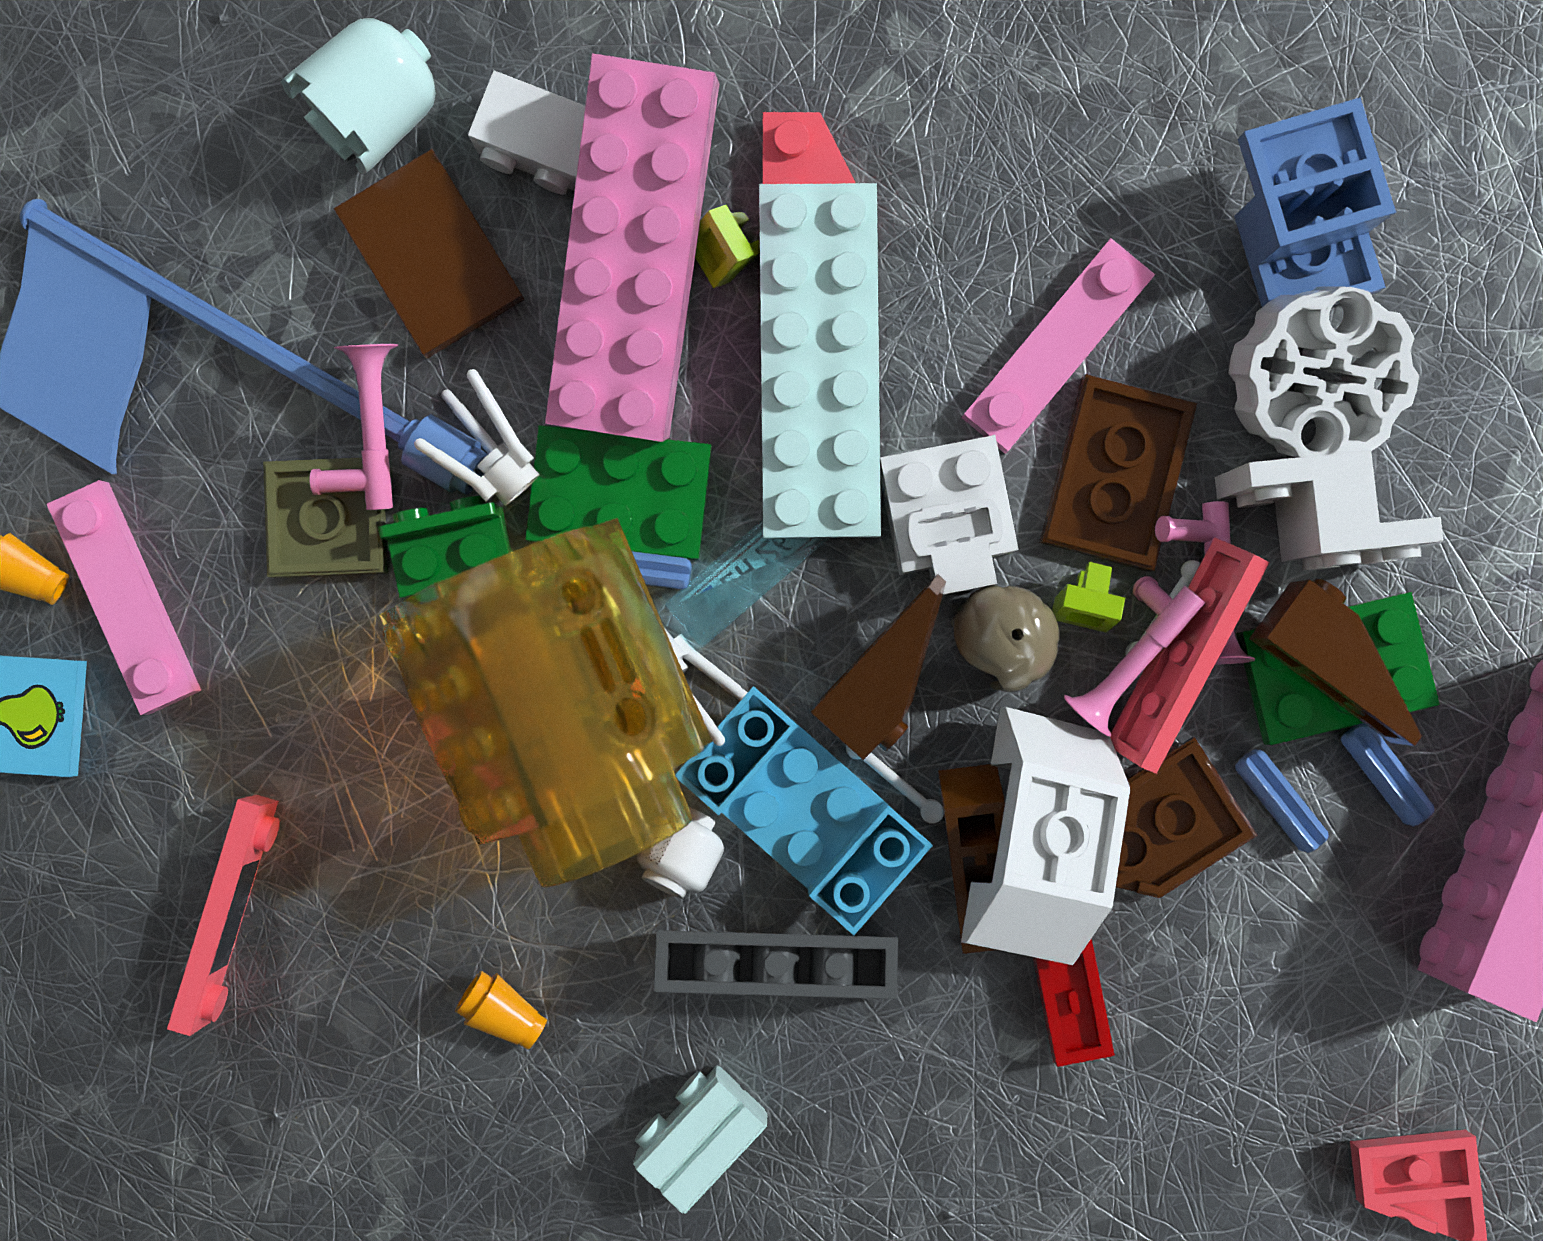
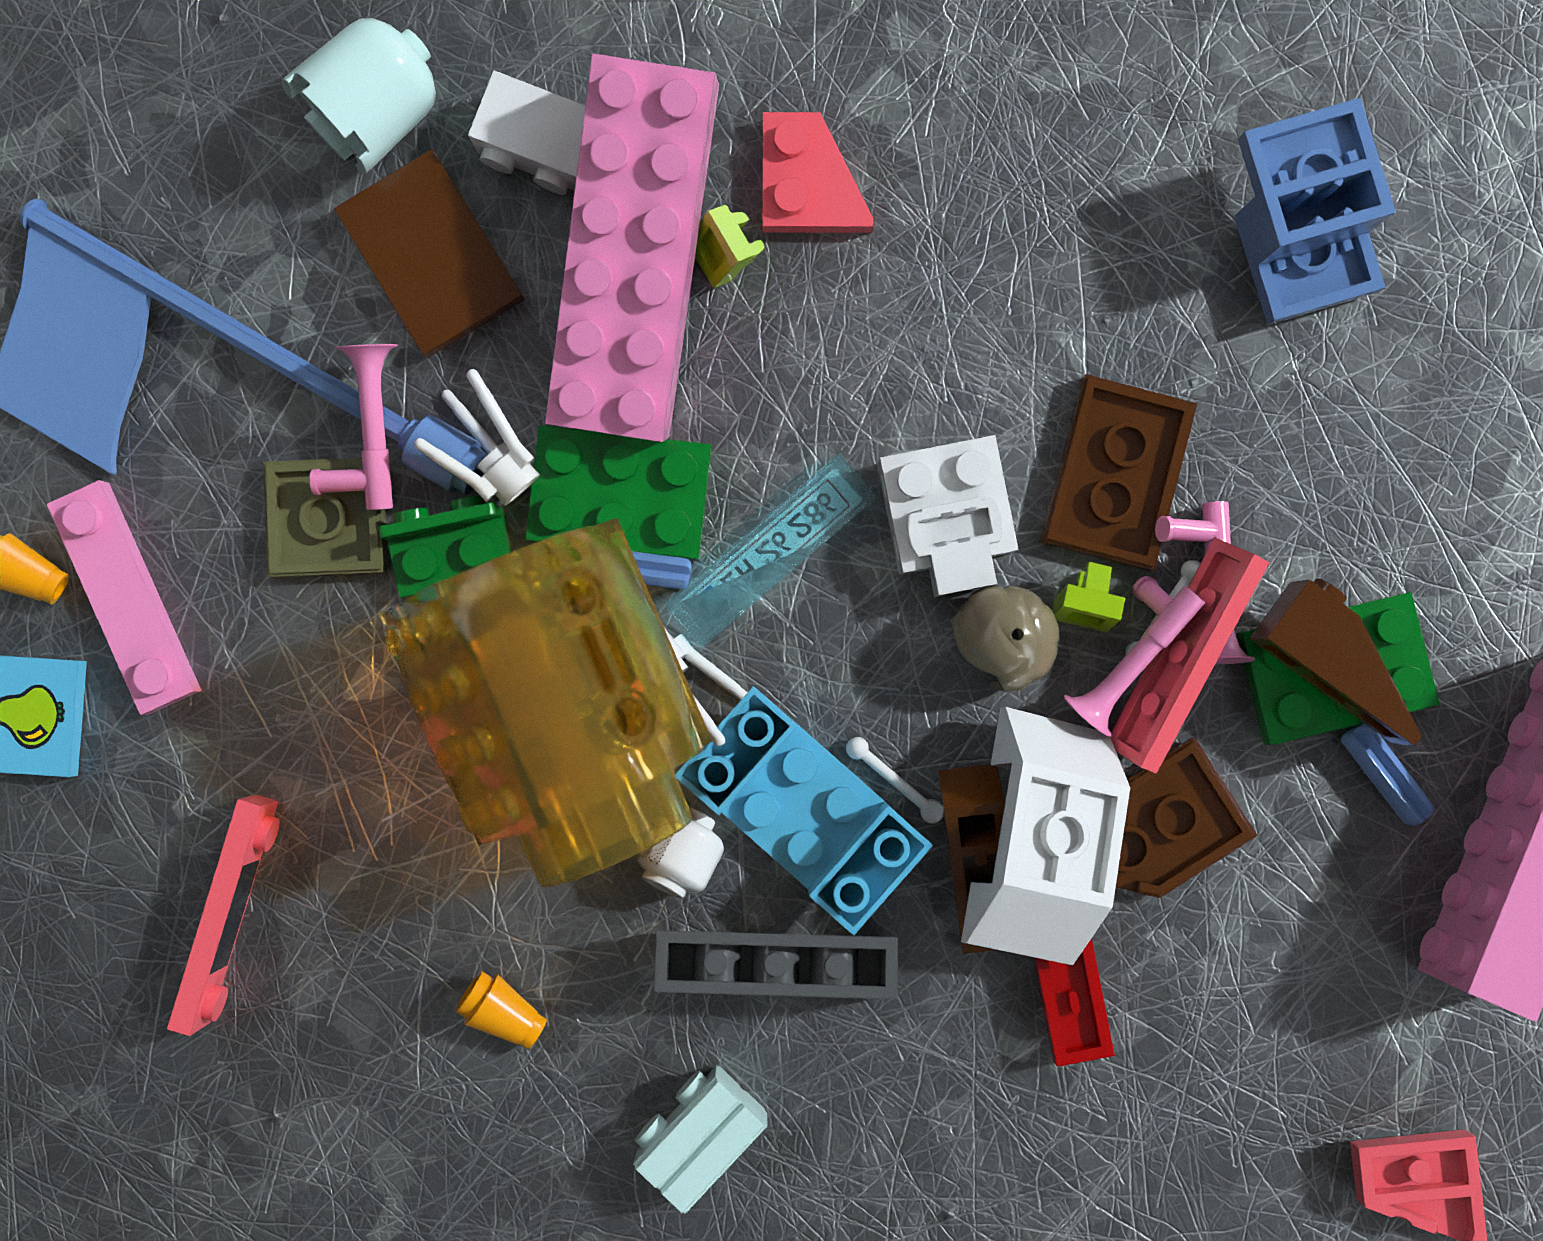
light aqua plate [759,183,881,539] -> none
reddish brown slope [811,574,946,760] -> none
bright pink plate [961,238,1155,454] -> none
white bracket [1215,450,1443,571] -> none
white connector [1228,286,1420,458] -> none
medium blue axle [1235,749,1329,853] -> none

